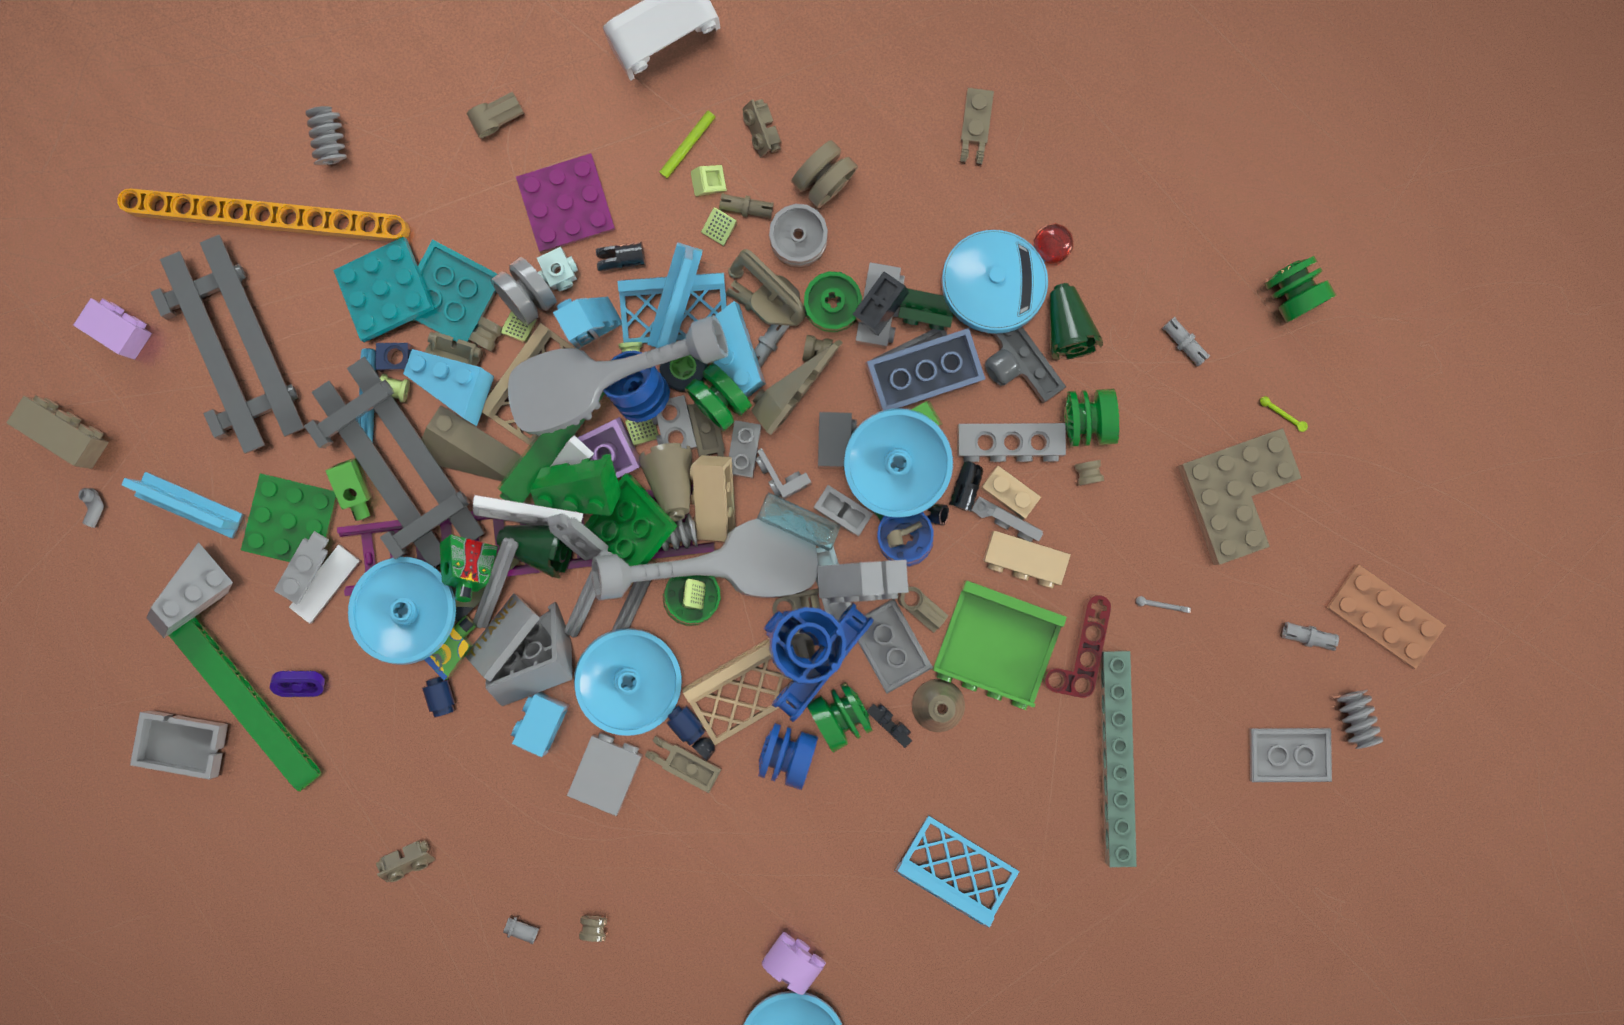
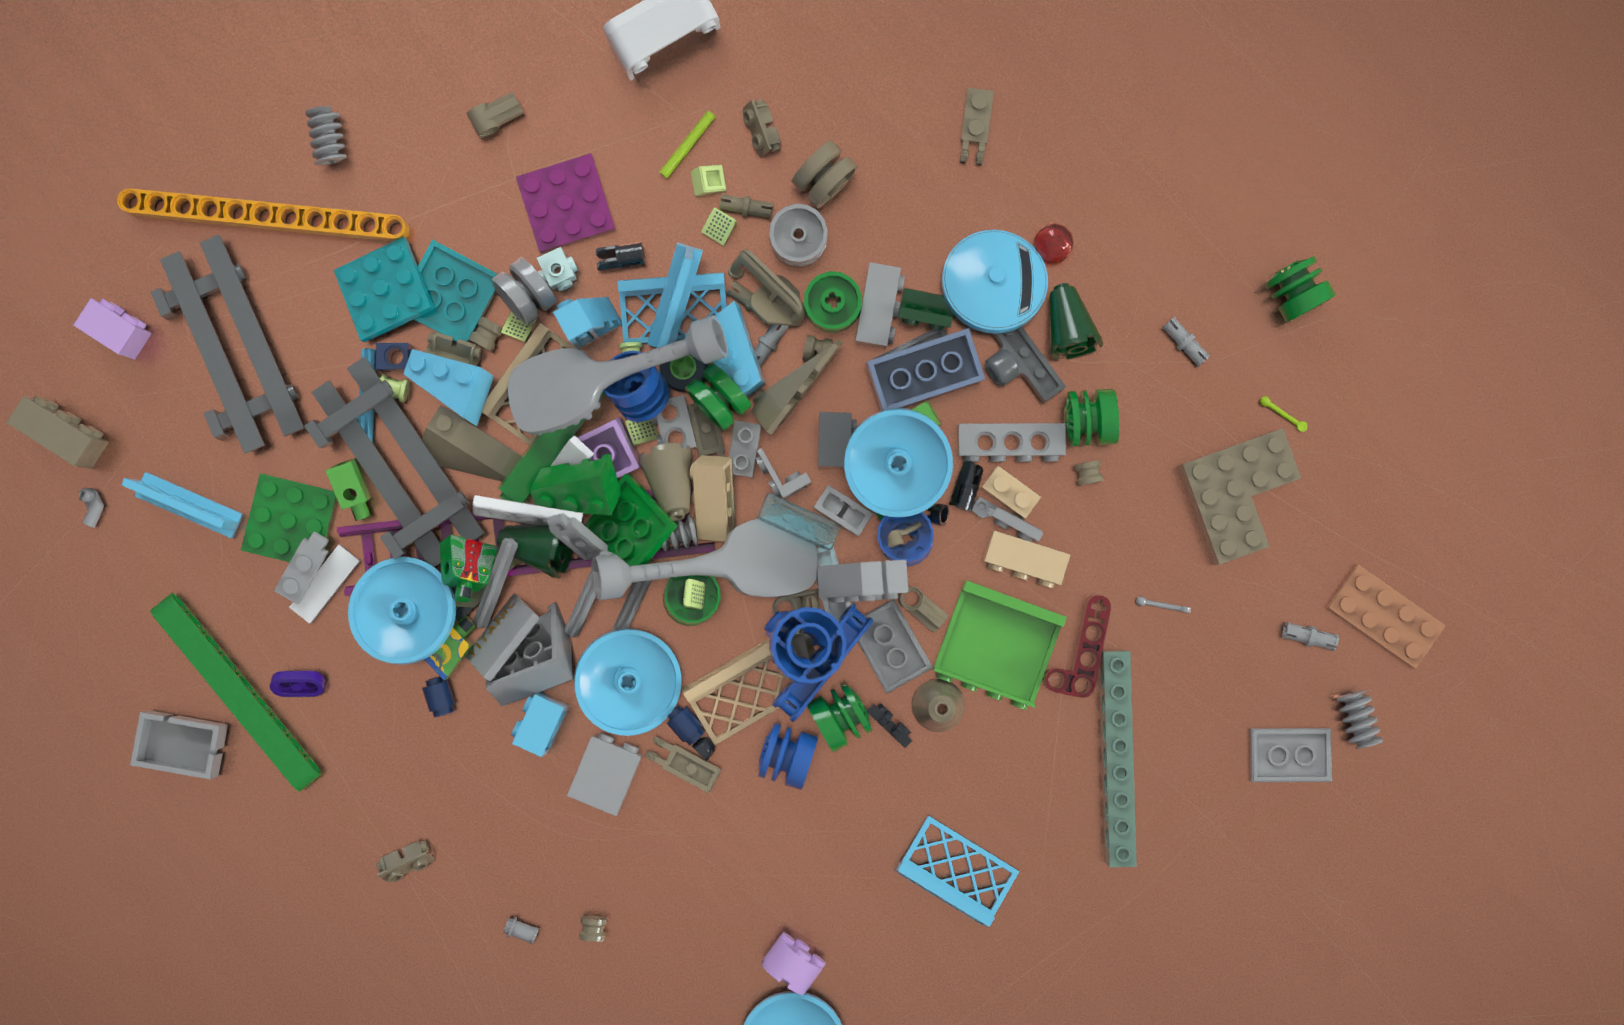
light grey wedge [146,542,233,638] -> none
black hinge [852,271,909,336] -> none

